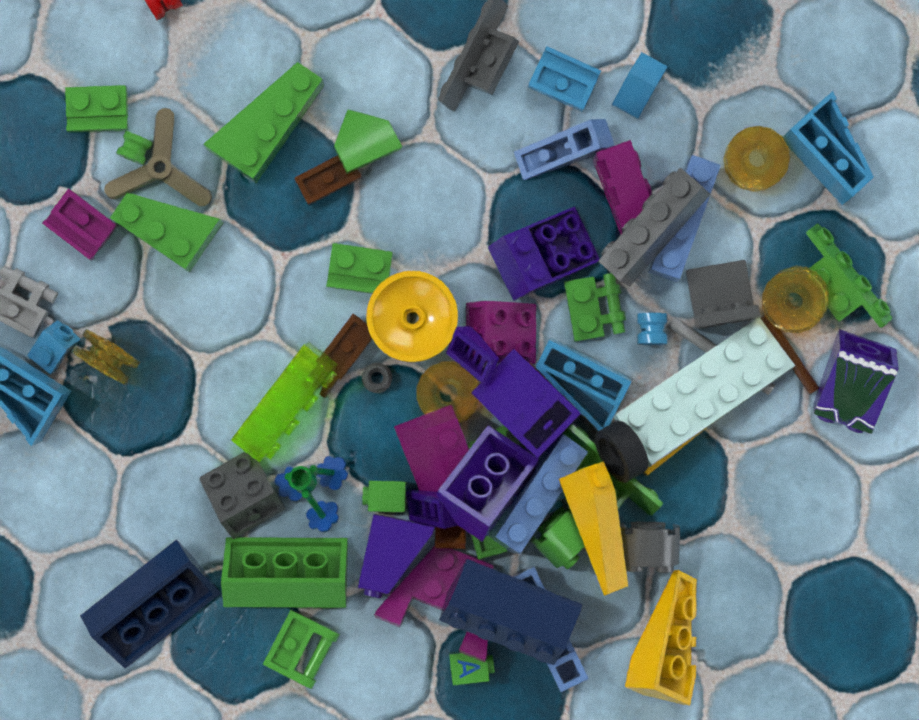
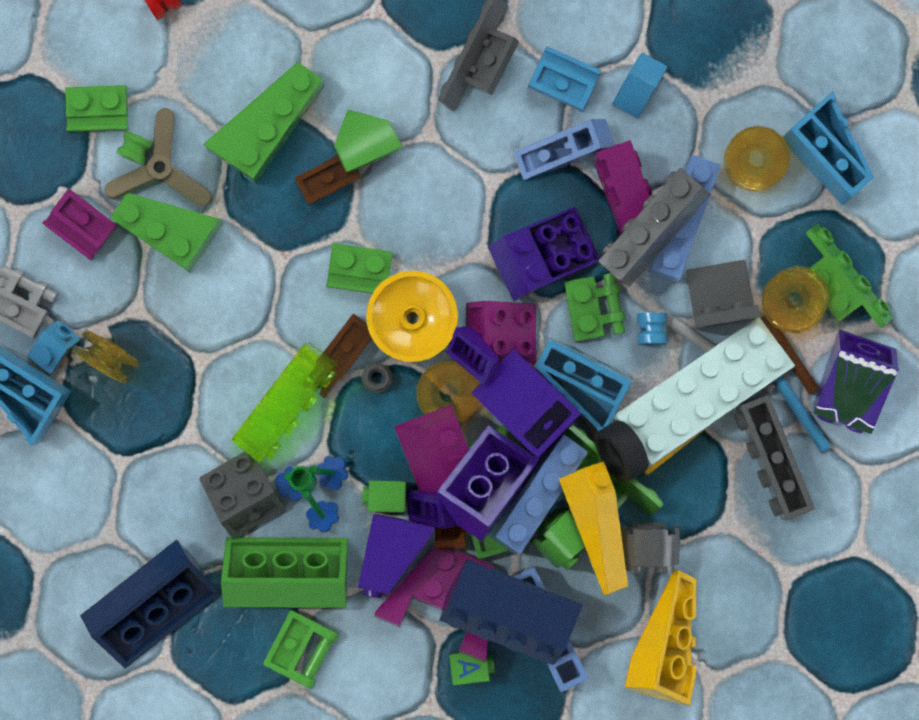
none -> dark grey brick [734,395,815,521]
none -> dark azure bar [773,375,831,453]

